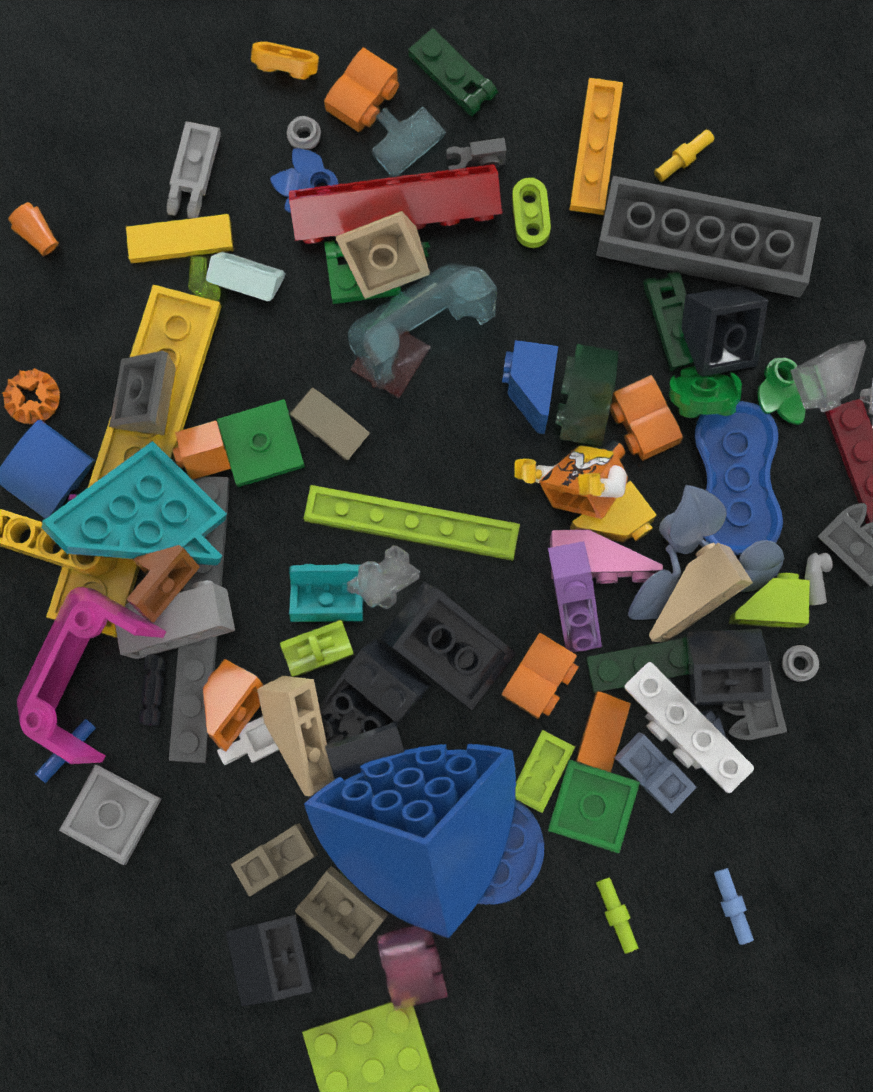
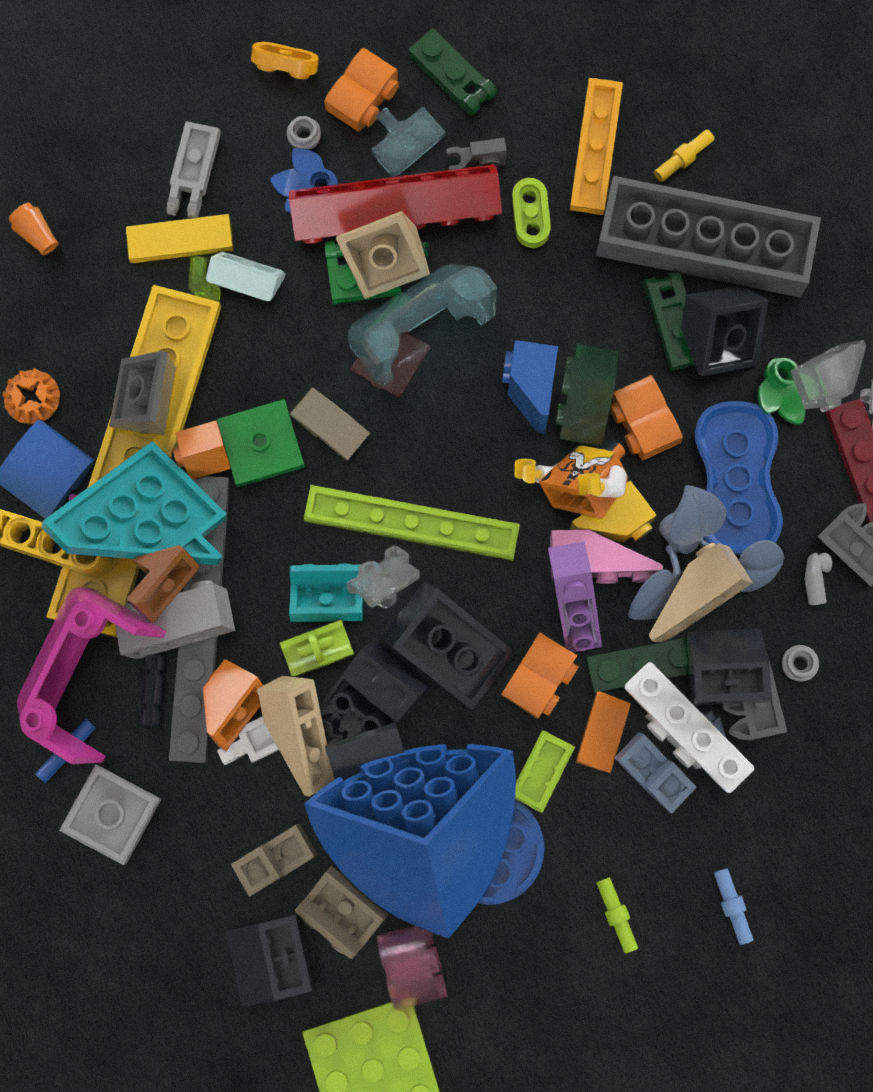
green plate [547,760,640,853] -> none
green plate [669,366,742,418] -> none
lime slope [729,573,810,628] -> none

